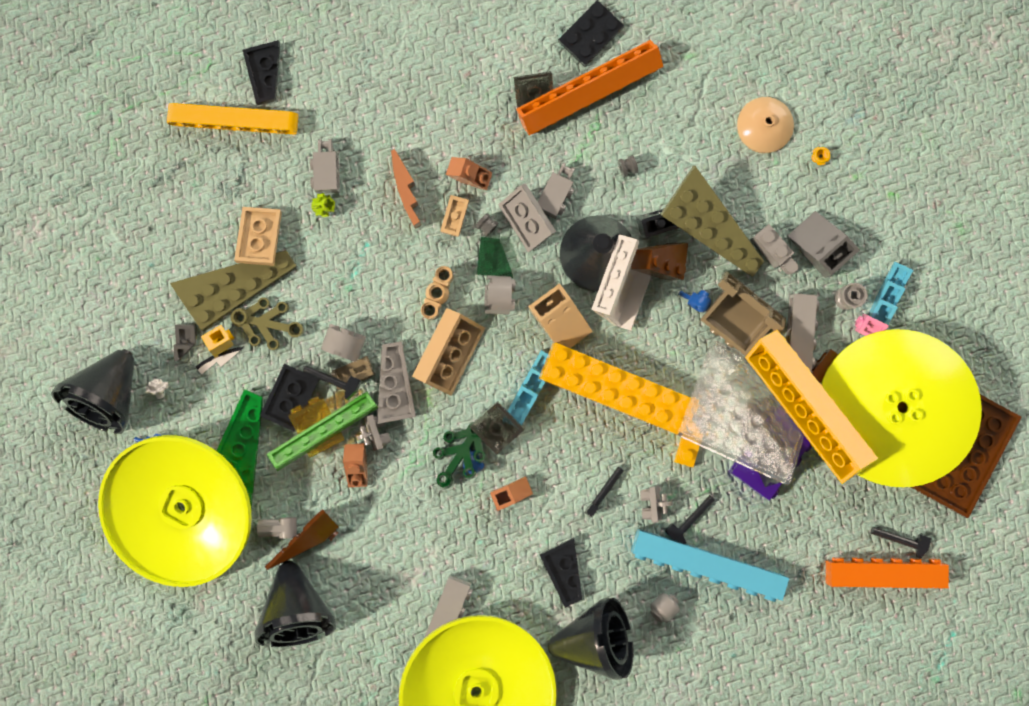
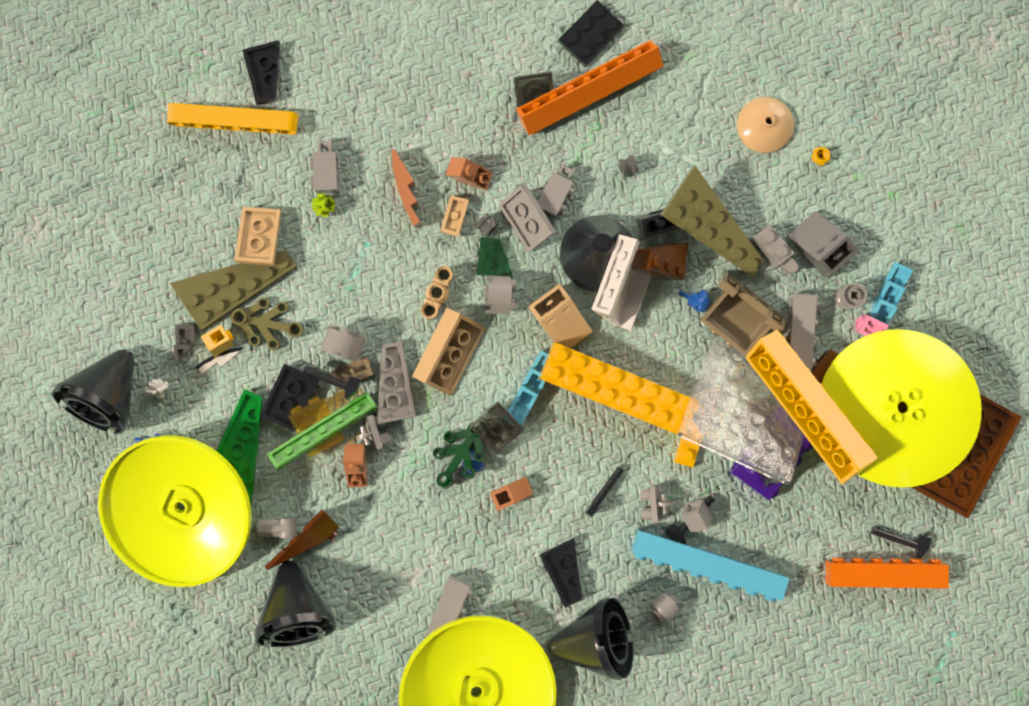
none -> light grey panel [681,499,713,532]

